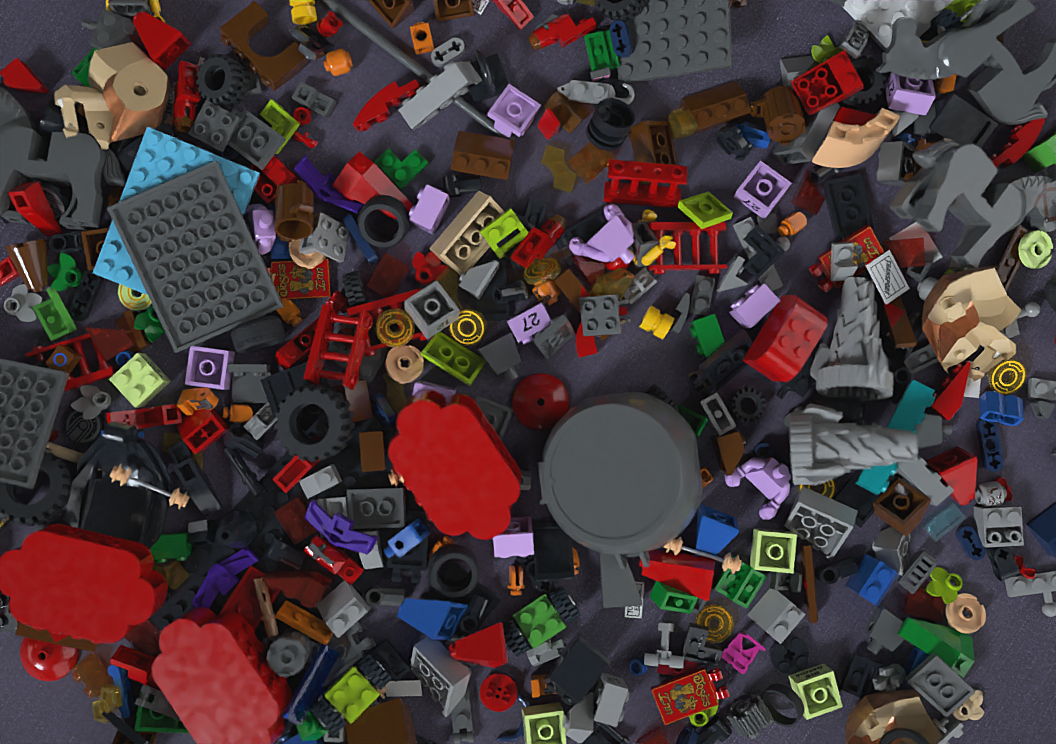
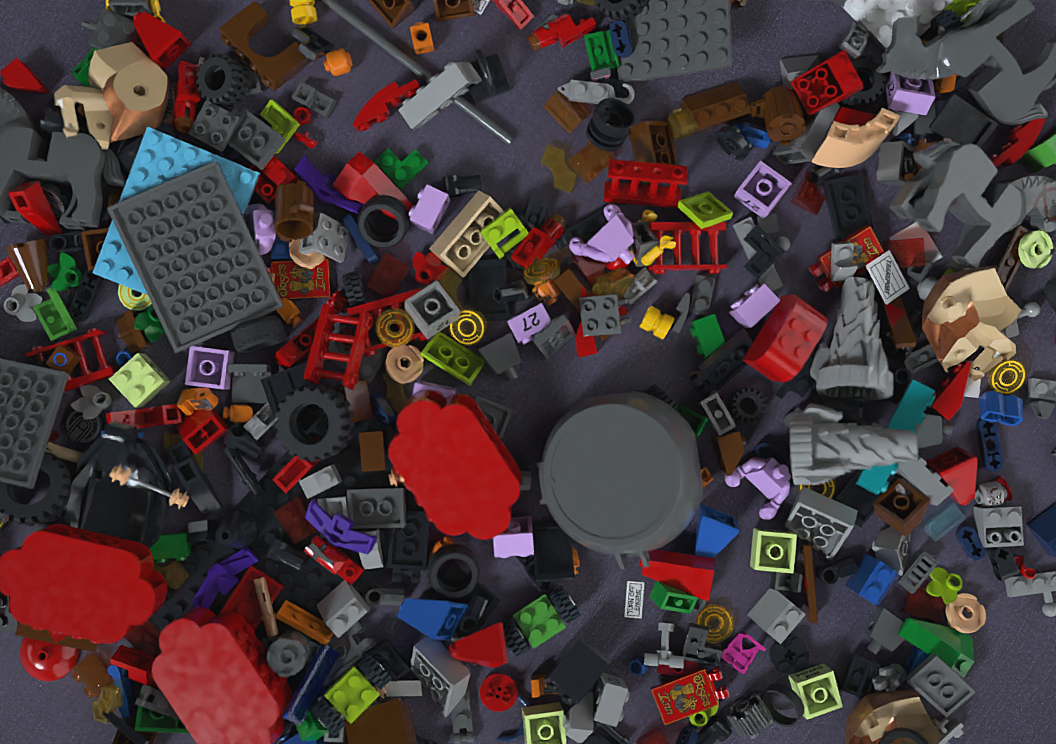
clear red slope [85,327,134,361] -> none
clear red slope [262,571,332,608] -> none
red brick [317,11,343,38] -> none
blue torso [384,518,431,559] -> none
light grey beam [431,38,465,67] -> none
reddish brown slope [451,130,515,180] -> none
light grey slope [458,261,499,299] -> none
lavender panel [487,84,541,138] -> none
orange arm [508,565,525,595] -> none
red dish [512,373,569,430] -> none
light grey rock [526,638,566,666] -> none
red slope [537,108,560,140] -> none
dark grey slope [599,553,642,608] -> none
light nougat axle [663,537,742,574] -> none
green slope [712,555,767,609] -> none
light grey slope [716,256,748,292] -> none
orange arm [778,212,807,237] -> none
lime plate [811,35,843,65] -> none
tan plate [952,690,984,721] -> none

